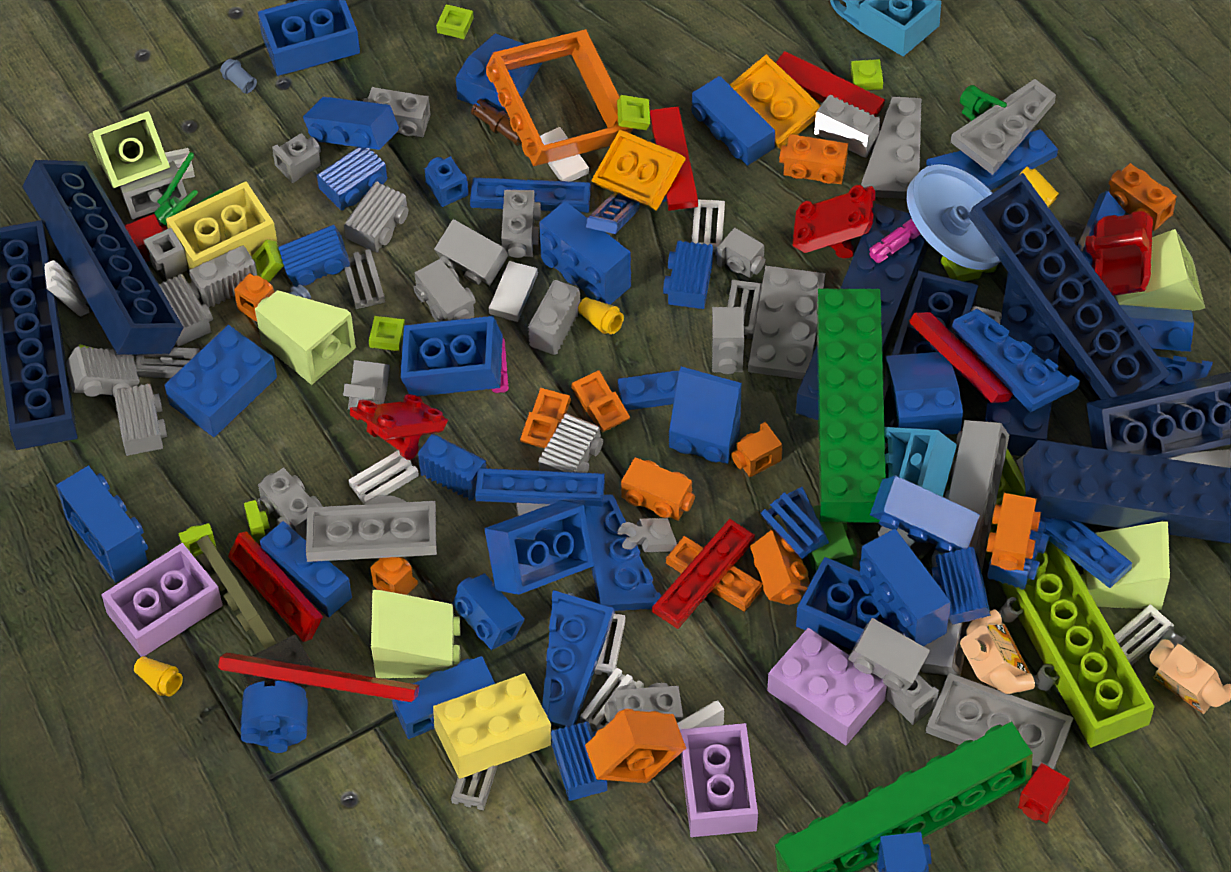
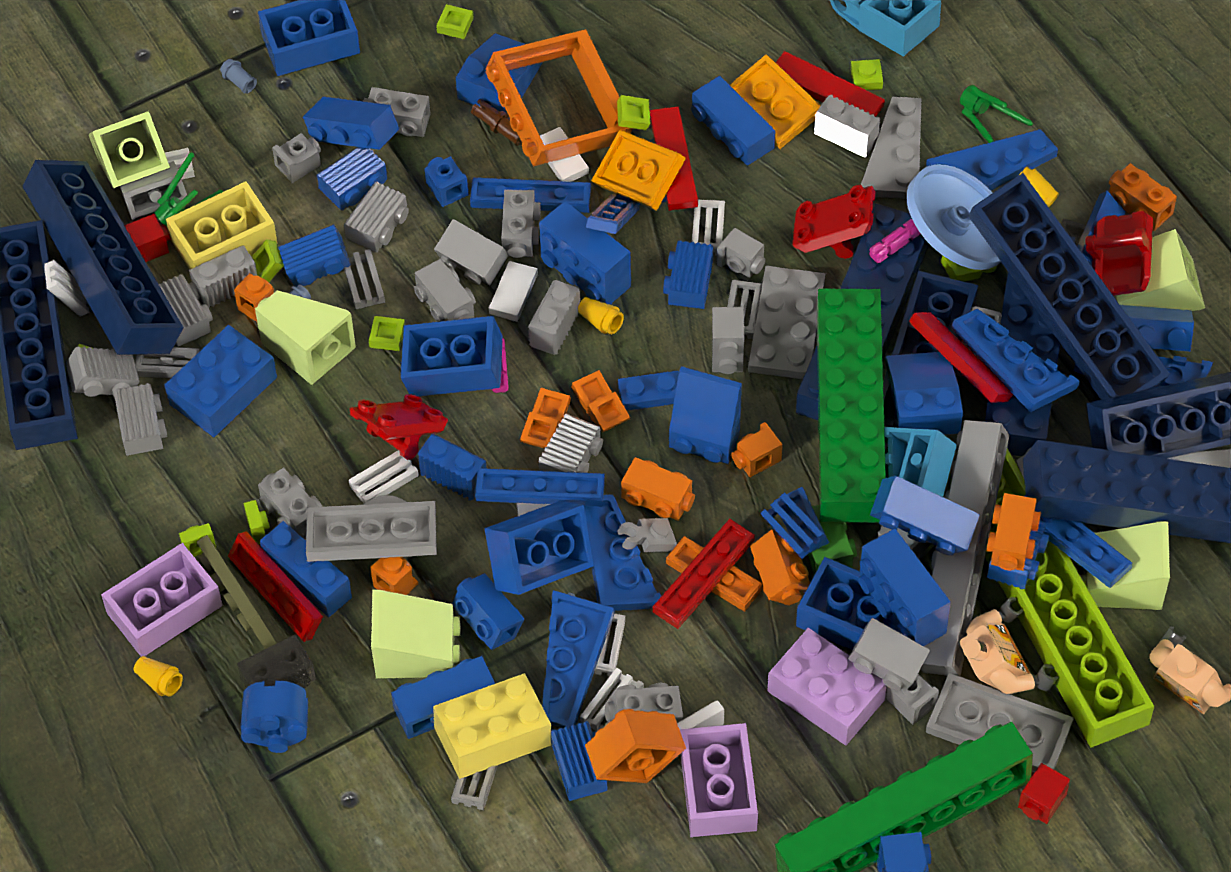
blue brick [56,465,148,583] -> none
light grey brick [144,228,189,280] -> none
red tile [218,652,420,702] -> none
light grey brick [343,360,390,410] -> none
orange brick [779,134,848,185] -> none
blue brick [932,547,991,625] -> none
light grey wing [951,79,1056,175] -> none
white tile [1114,604,1174,666] -> none

